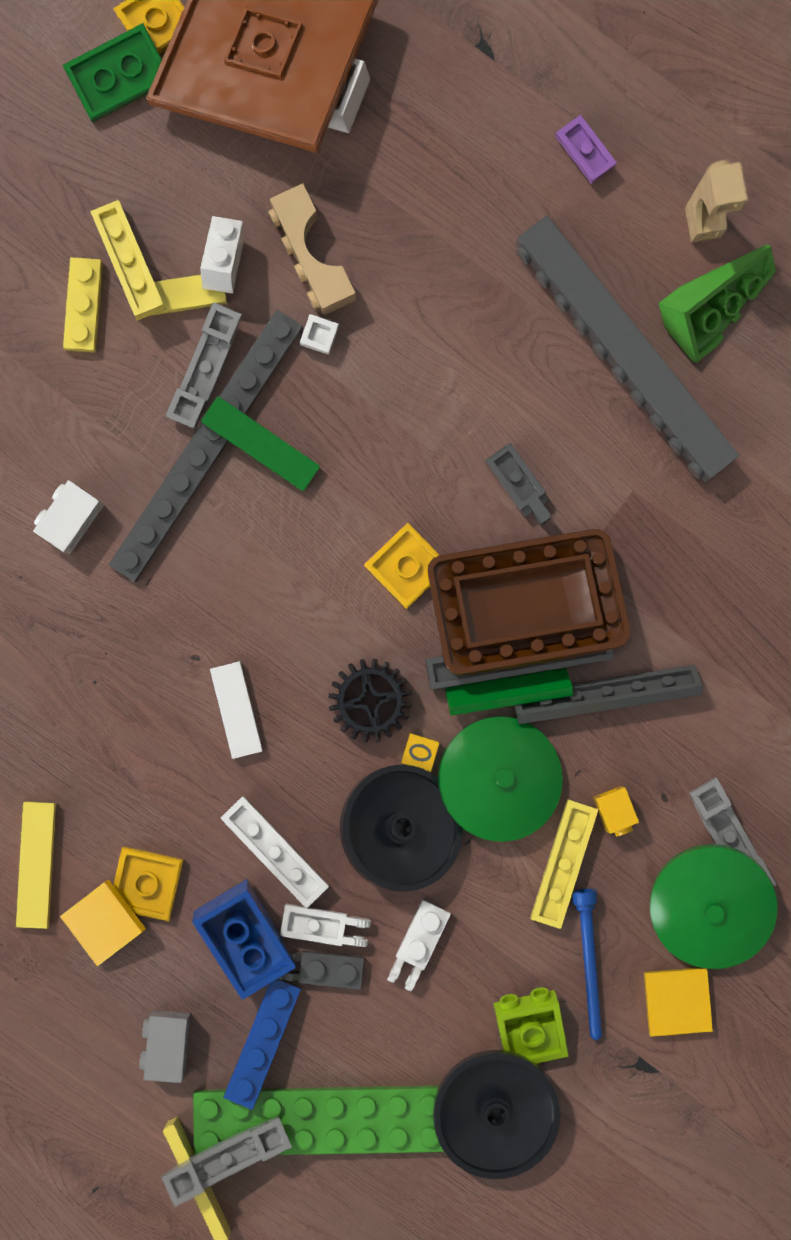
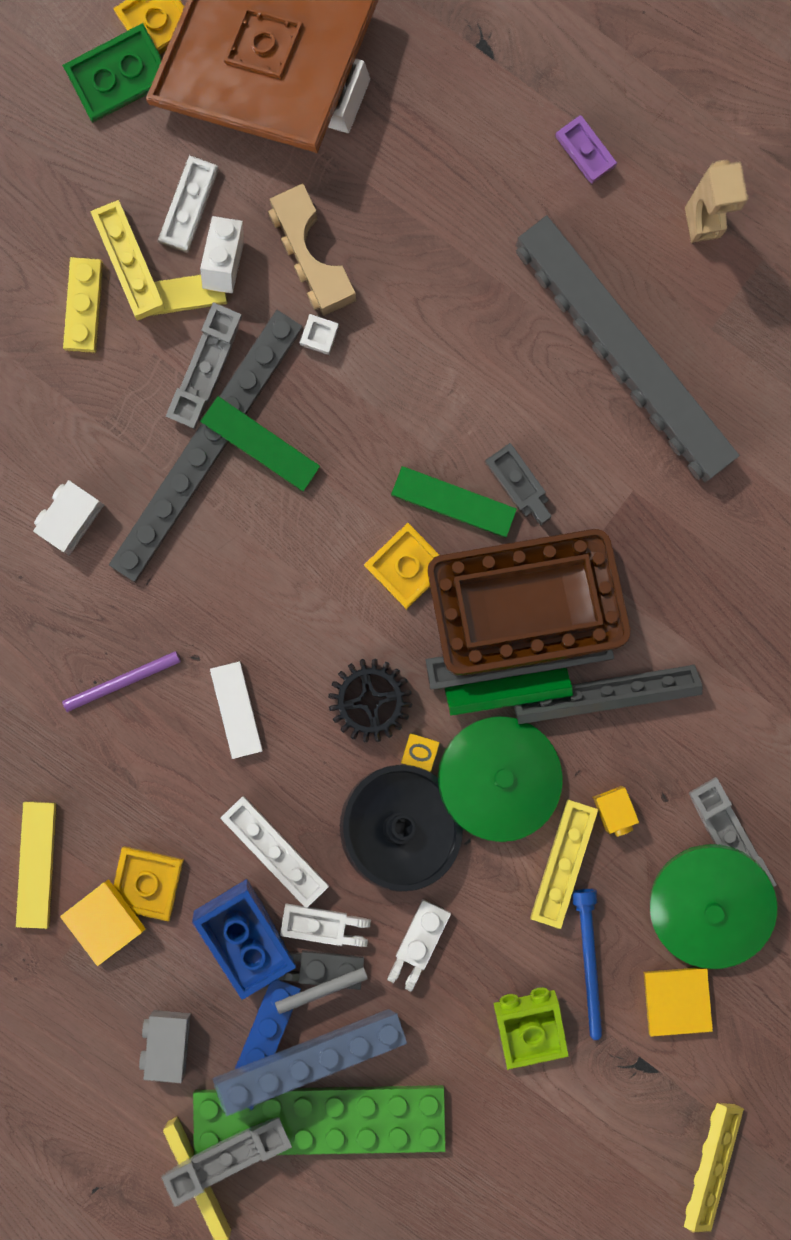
black dish [433,1050,560,1179] -> none
bright green wedge [658,244,776,363] -> none
none -> medium lavender bar [62,651,181,712]
none -> white tile [158,155,219,253]
none -> sand blue brick [212,1009,407,1116]
none -> light grey bar [275,967,368,1014]
none -> green tile [391,466,517,538]
none -> light yellow plate [684,1103,744,1232]

